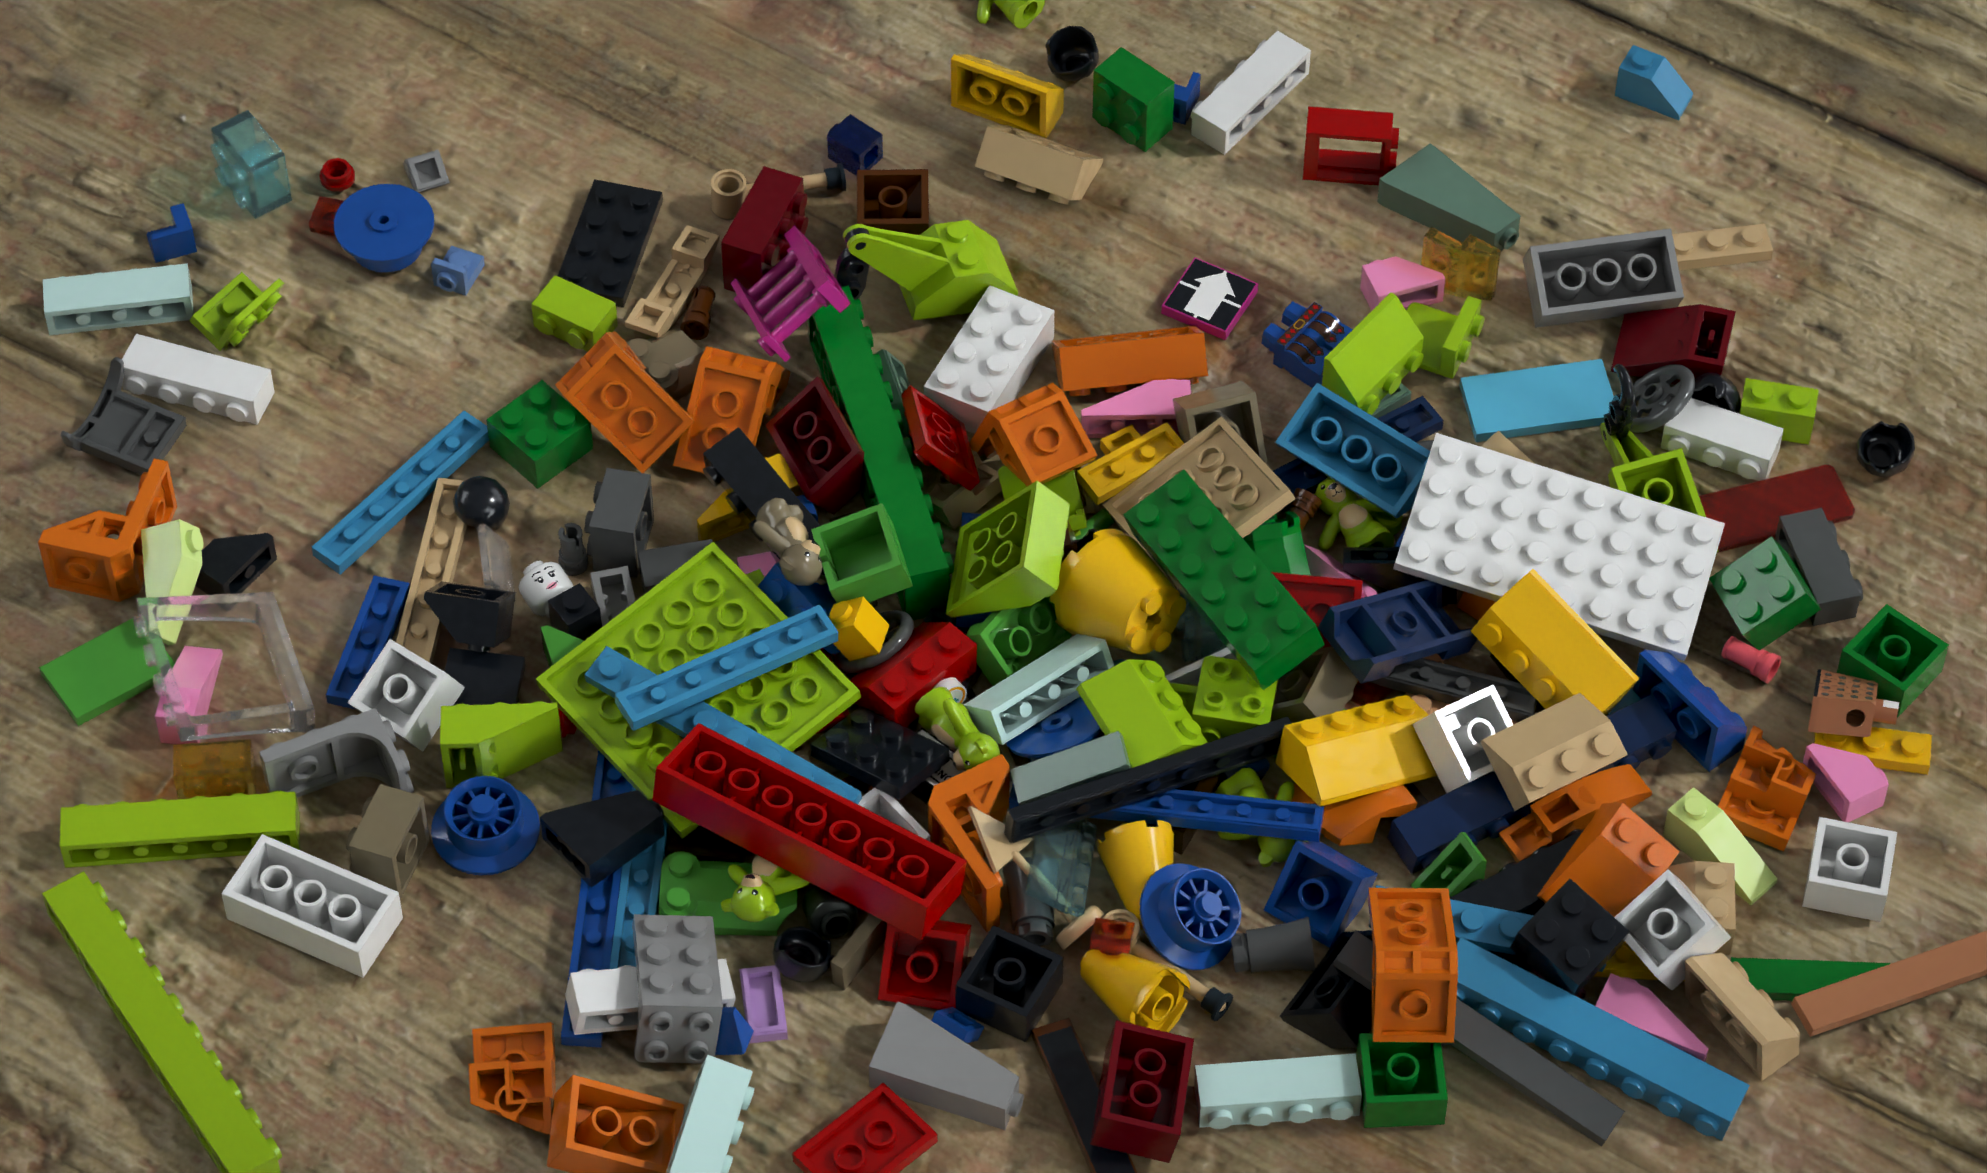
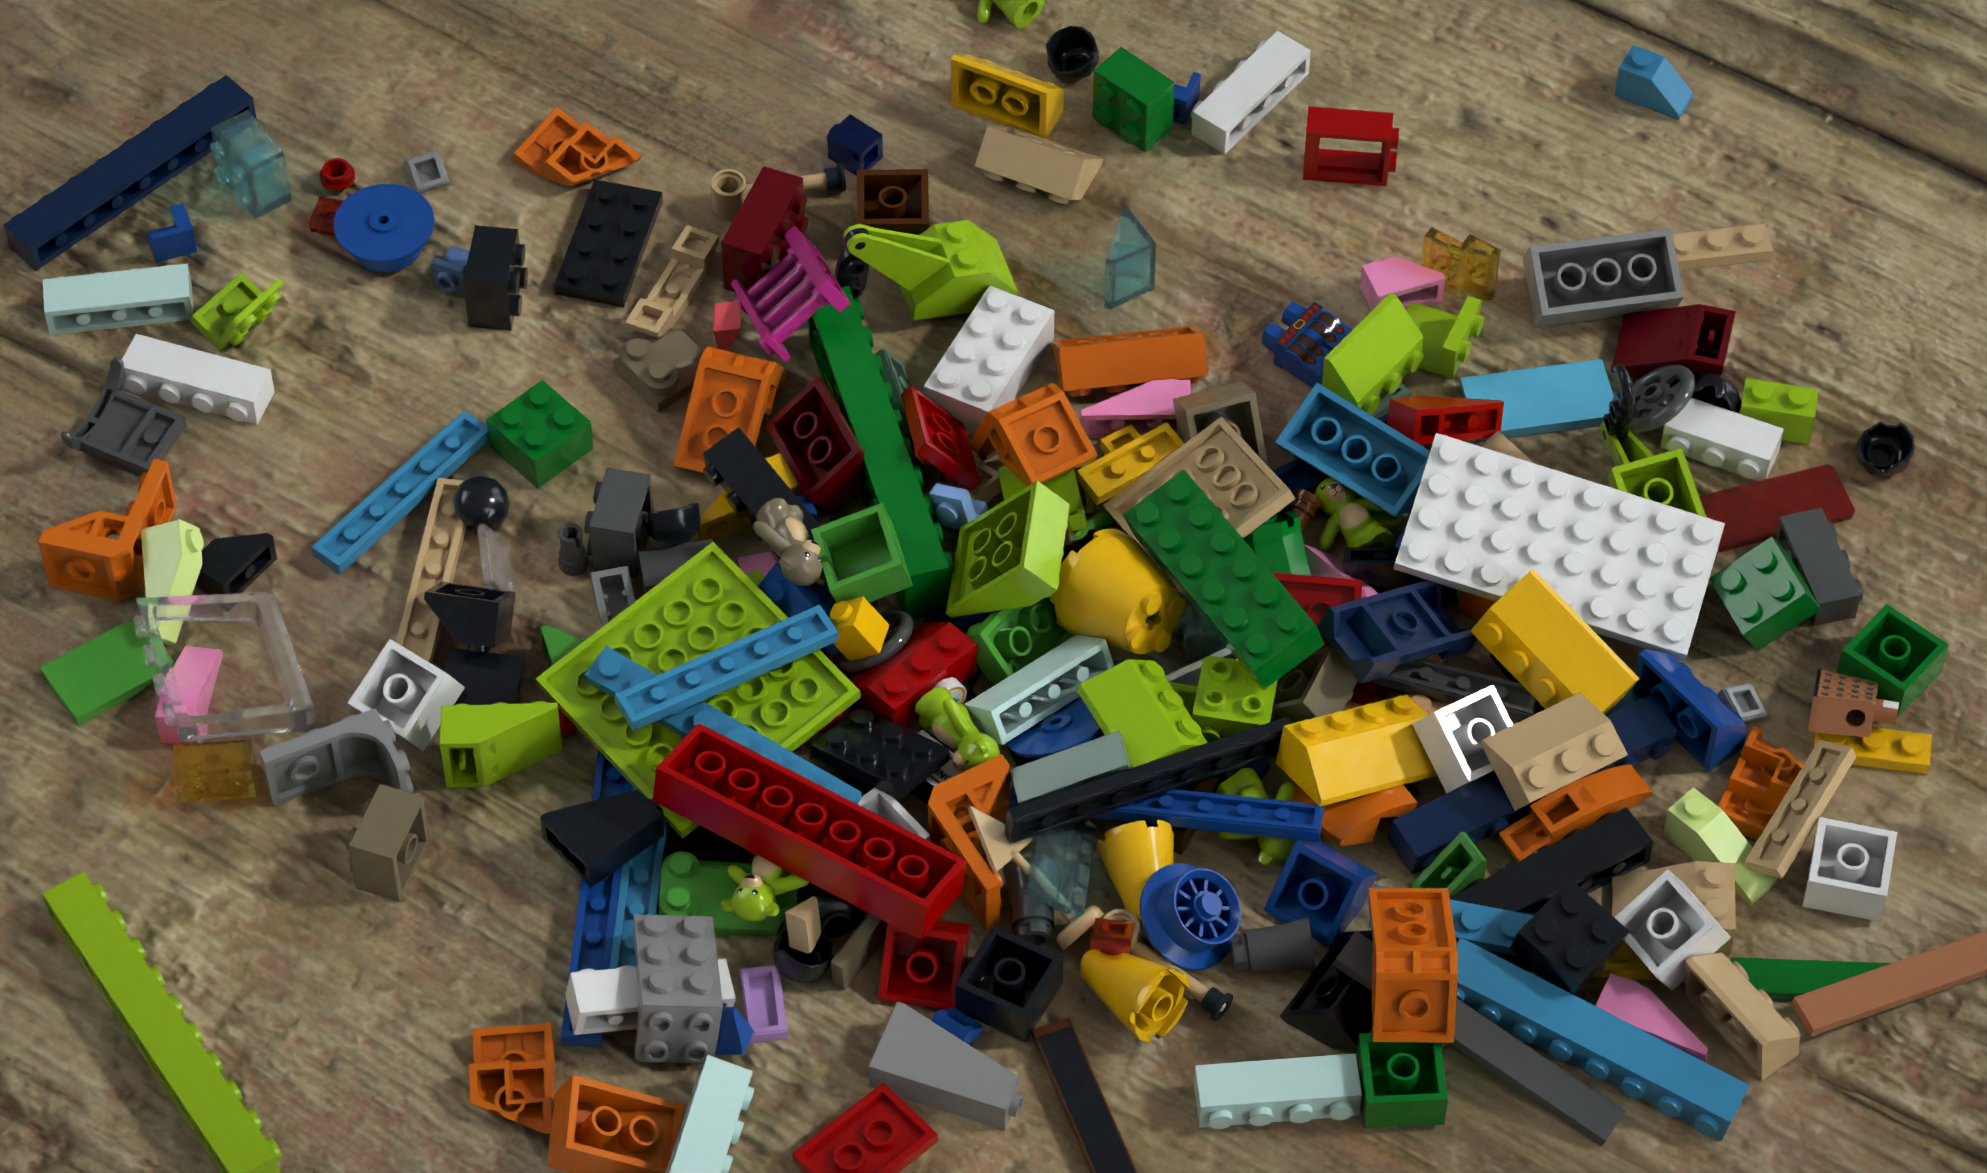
lime brick [59,791,300,868] -> none
white brick [221,834,403,978] -> none
blue plate [326,575,410,709] -> none
blue piece [431,776,540,875] -> none
white head [519,561,573,618] -> none
lime brick [531,275,618,352] -> none
black brick [548,583,602,641] -> none
orange bracket [555,331,695,473] -> none
reddish brown pin [680,285,716,340] -> none
dark red brick [1090,1020,1194,1163] -> none
tile [1161,257,1259,340] -> none
sand green slope [1377,143,1521,257] -> none
orange slope [1537,803,1680,917] -> none
coral pin [1721,636,1781,684] -> none
bright pink slope [1803,743,1889,823] -> none
none -> dark blue brick [4,75,257,271]
none -> black brick [463,225,528,331]
none -> orange slope [512,106,642,186]
none -> black hair [644,503,701,545]
none -> coral slope [713,301,741,351]
none -> tan slope [785,896,822,954]
none -> light blue bracket [929,483,988,530]
none -> clear light blue slope [1104,208,1156,309]
none -> red slope [1387,396,1504,445]
none -> light grey slope [1717,683,1768,722]
none -> tan plate [1745,740,1857,879]

